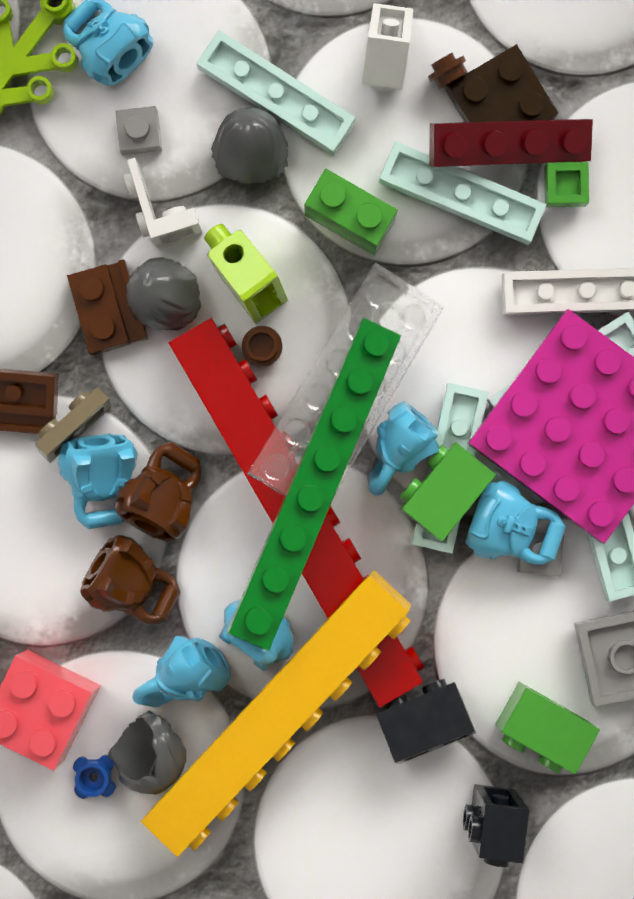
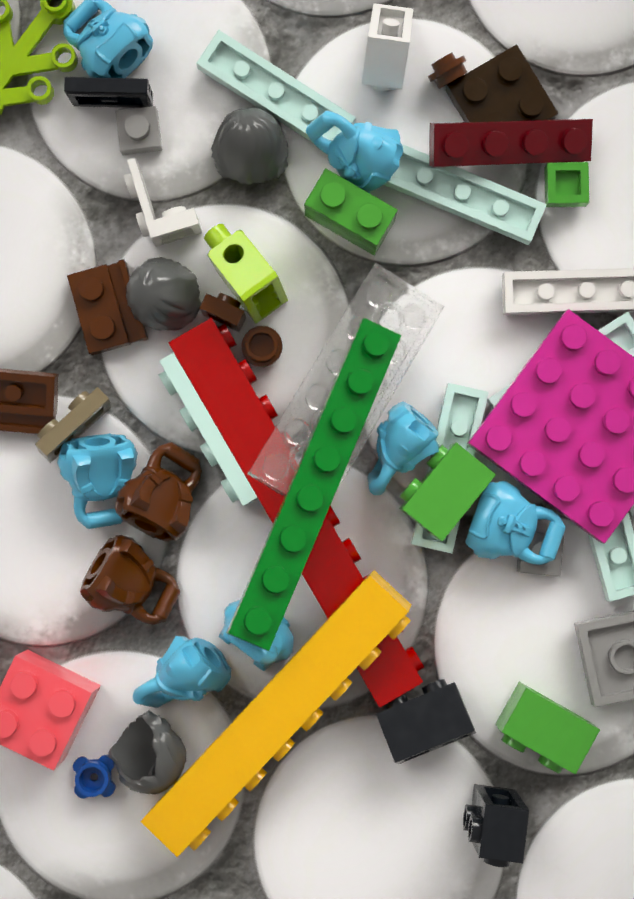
none -> black tile [64,77,153,108]
none -> light aqua plate [159,352,258,506]
none -> reddish brown plate [199,293,246,332]
none -> medium azure piece [306,111,403,193]

